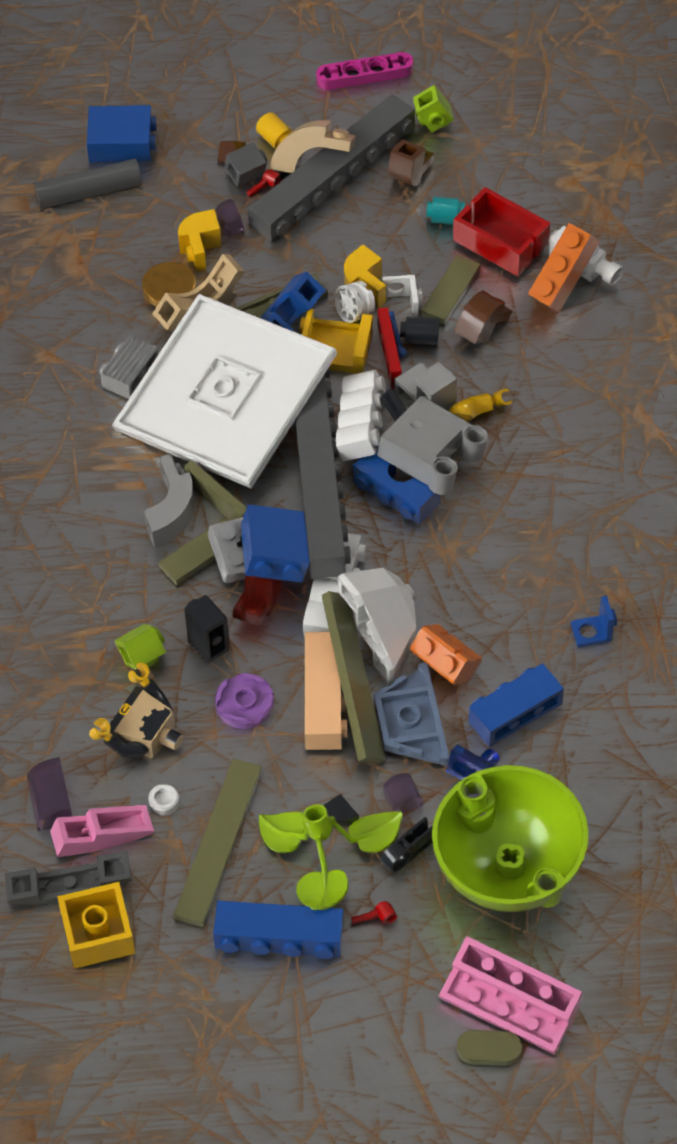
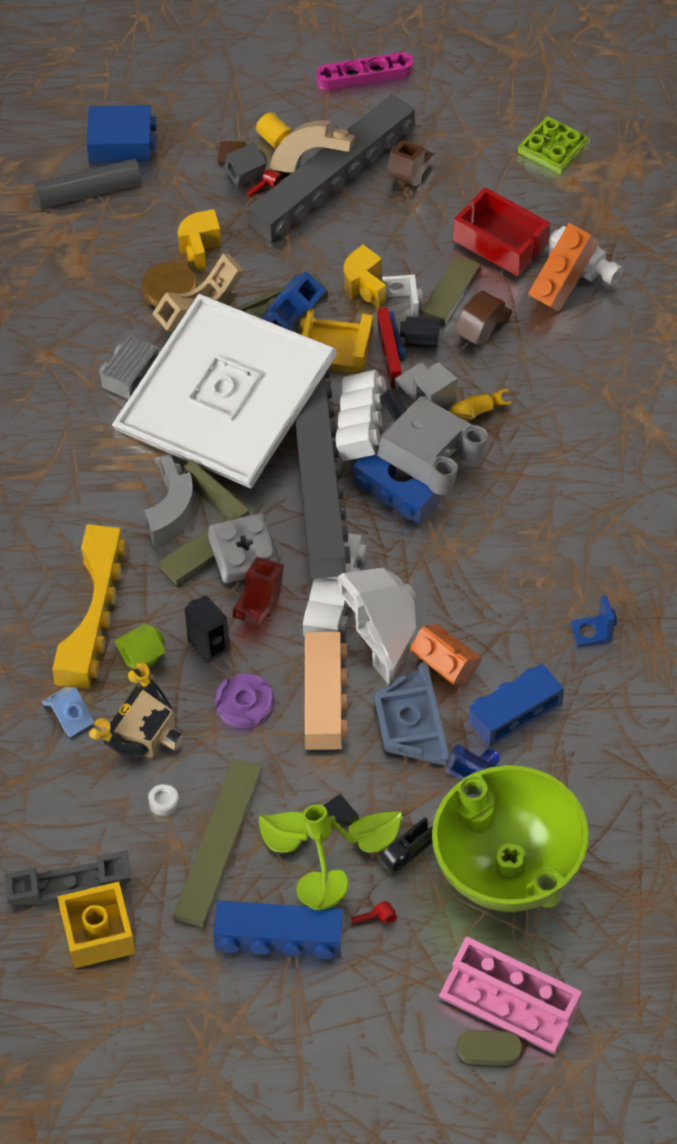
clear purple brick [27,757,72,831] -> none
bright pink slope [50,805,154,857] -> none
brick [215,199,245,237] -> none
blue brick [241,504,310,582] -> none
olive tile [322,591,386,764] -> none
white wheel [334,281,375,323] -> none
clear purple brick [383,773,423,813] -> none
lime brick [413,85,454,133] -> none
teal brick [426,196,465,225] -> none
none -> light blue bracket [41,686,94,737]
none -> yellow arch [52,524,127,689]
none -> lime tile [518,116,590,175]

